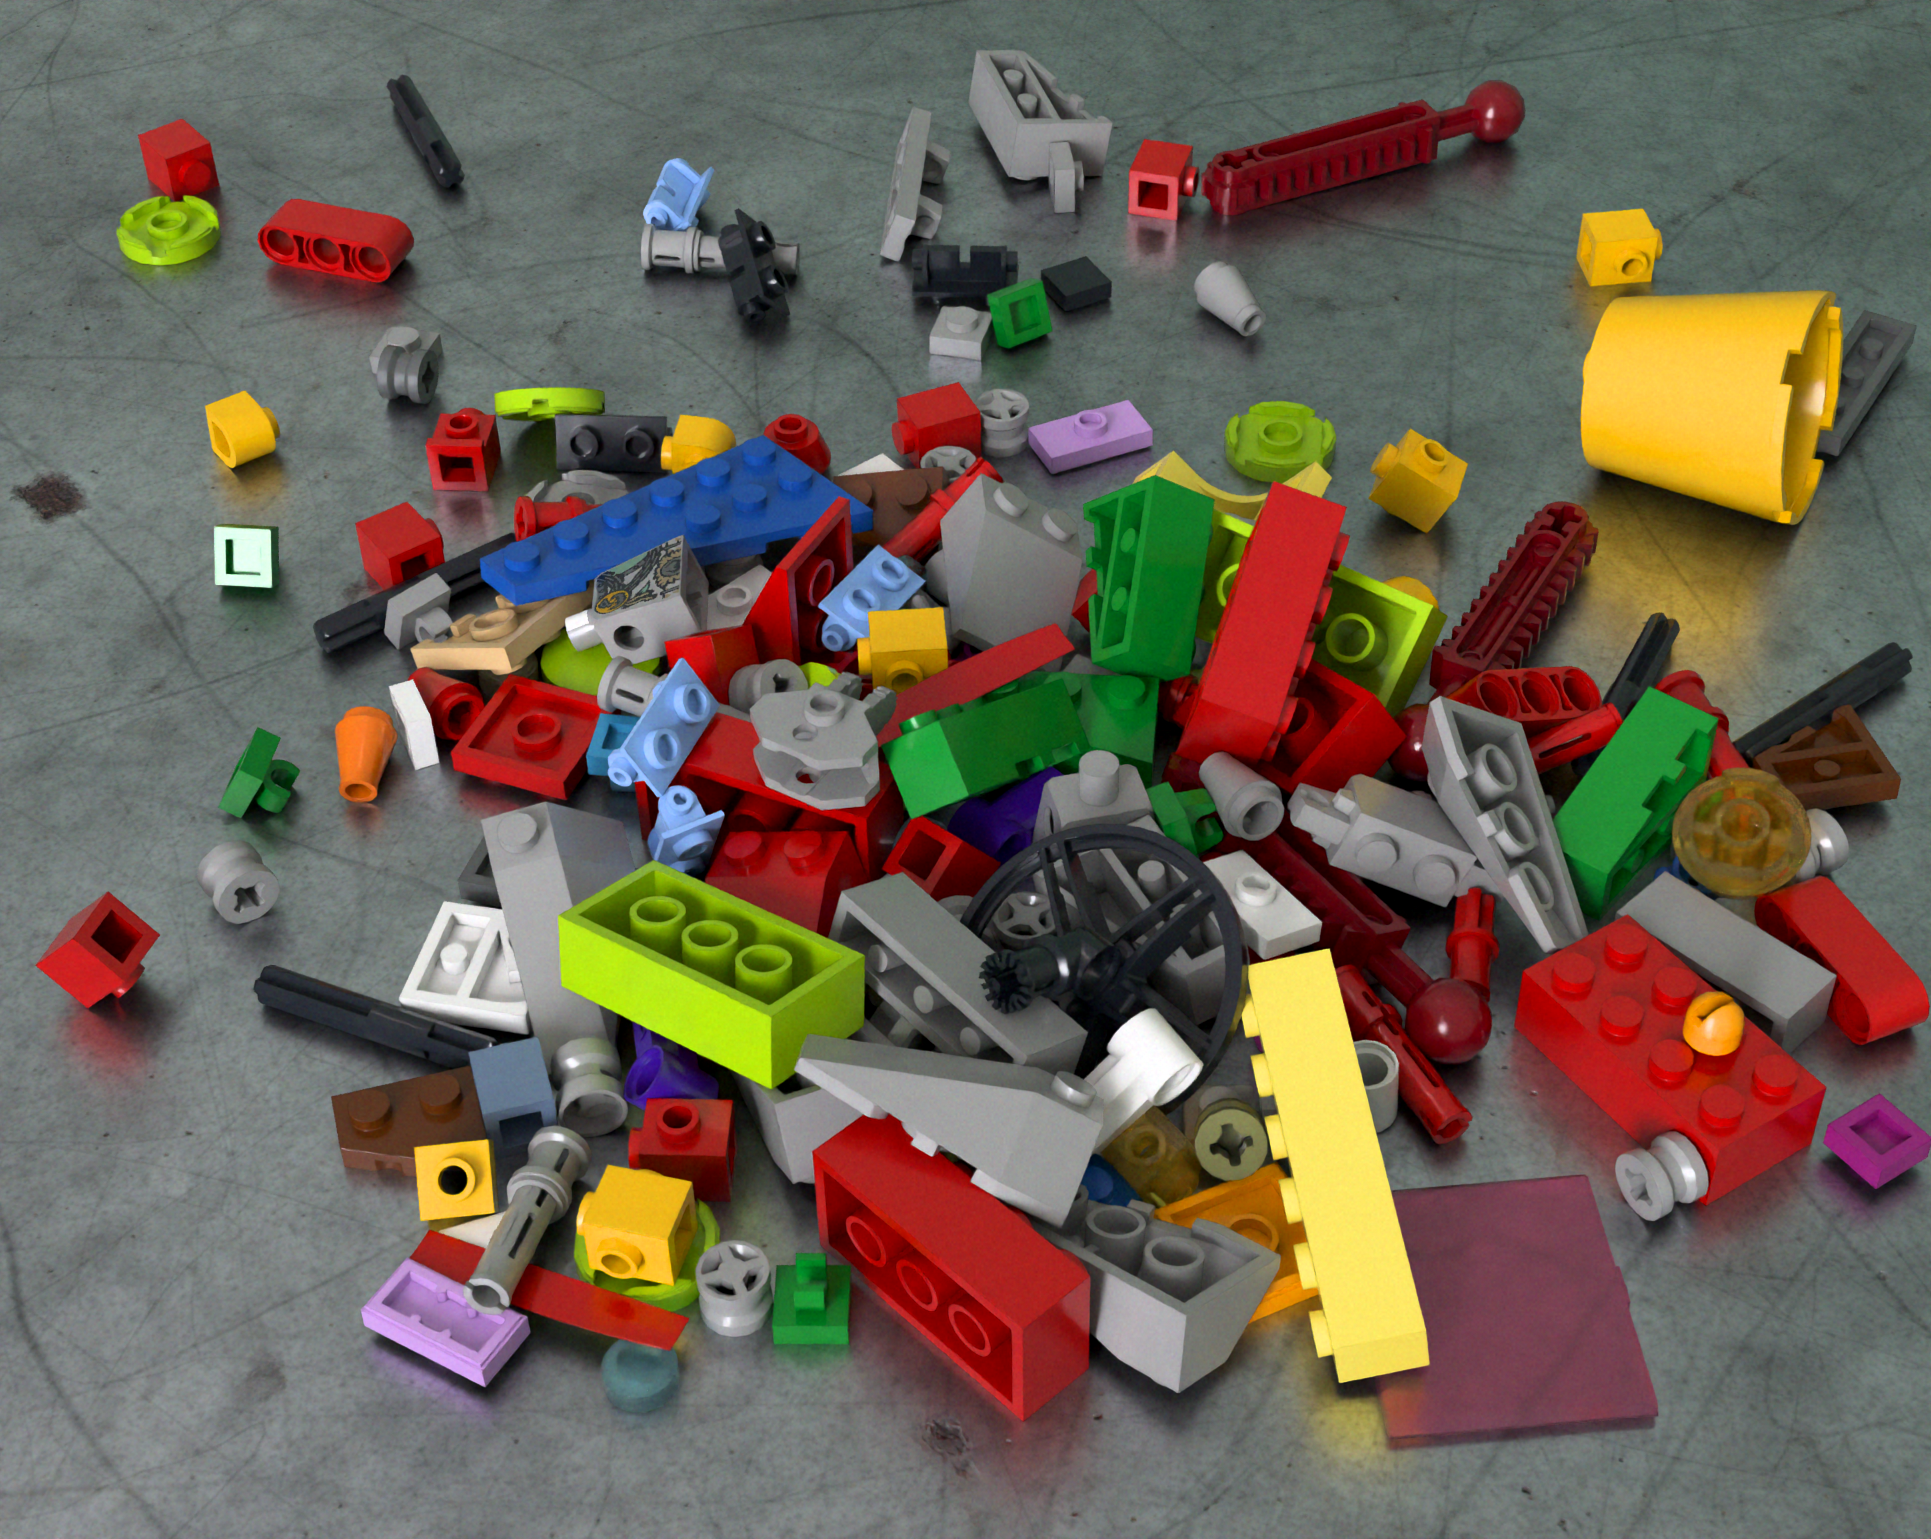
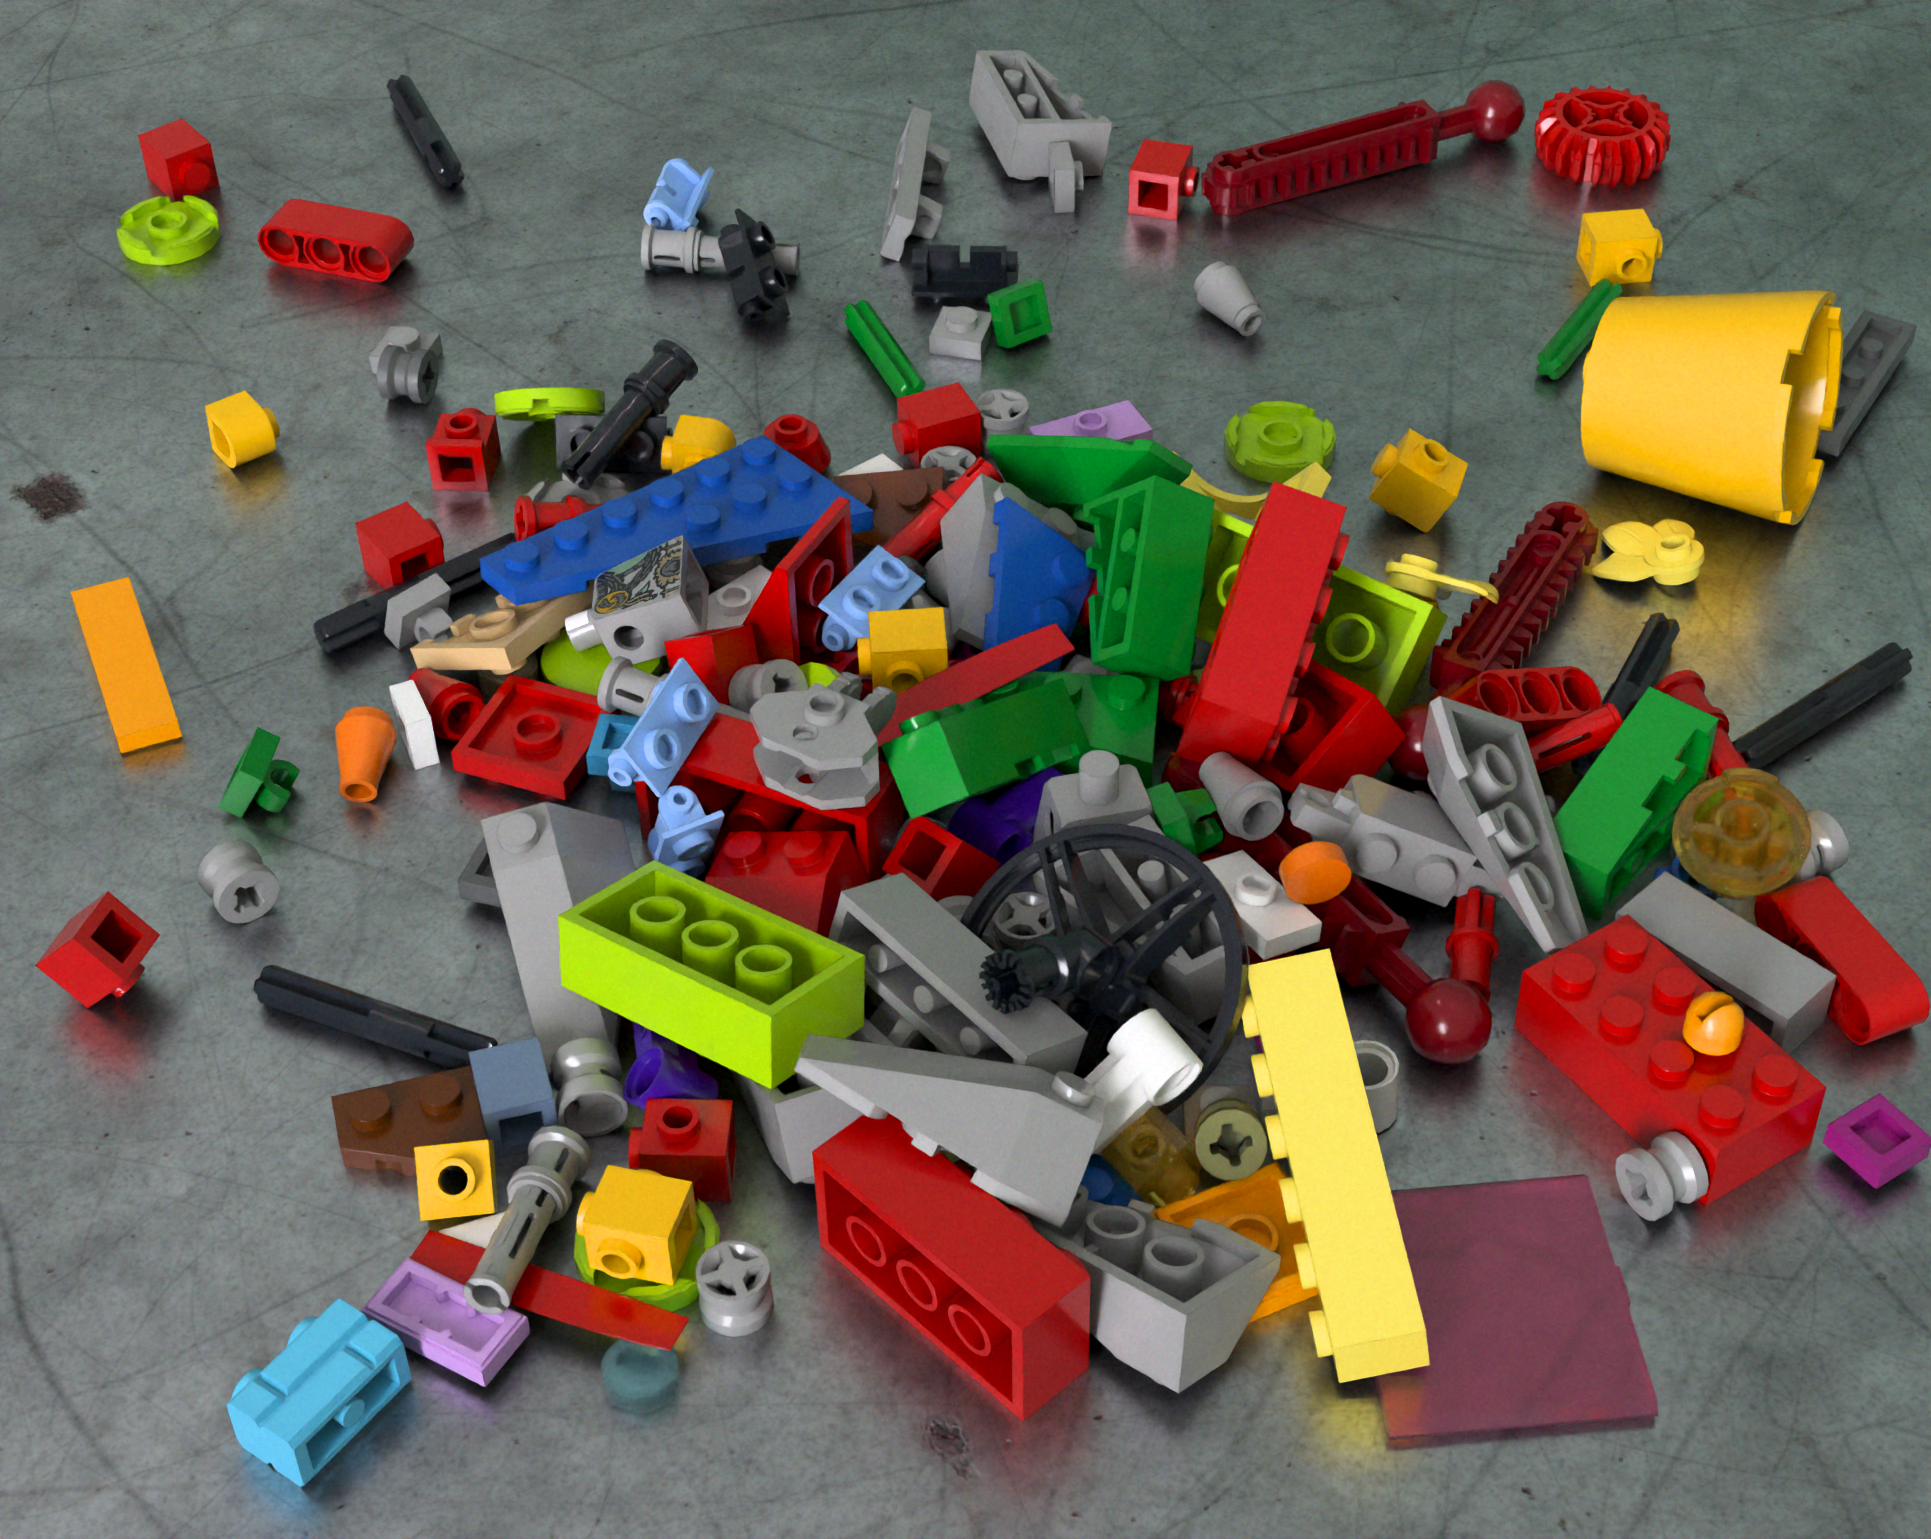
tile [214,524,279,588] -> none
white wing [399,901,531,1035] -> none
green tile [772,1253,852,1344] -> none
black tile [1041,256,1112,311] -> none
red pin [1335,964,1473,1144] -> none
reddish brown wing [1752,705,1901,816] -> none
none -> light orange tile [70,577,182,753]
none -> medium azure brick [226,1298,412,1487]
none -> black pin [561,339,698,490]
none -> green axle [844,300,926,398]
none -> blue wing [983,497,1096,672]
none -> green wedge [986,434,1193,533]
none -> orange tile [1279,841,1352,904]
none -> light yellow plate [1384,554,1499,604]
none -> red gear [1534,85,1671,188]
none -> green axle [1536,279,1623,380]
none -> light yellow plate [1592,519,1705,585]

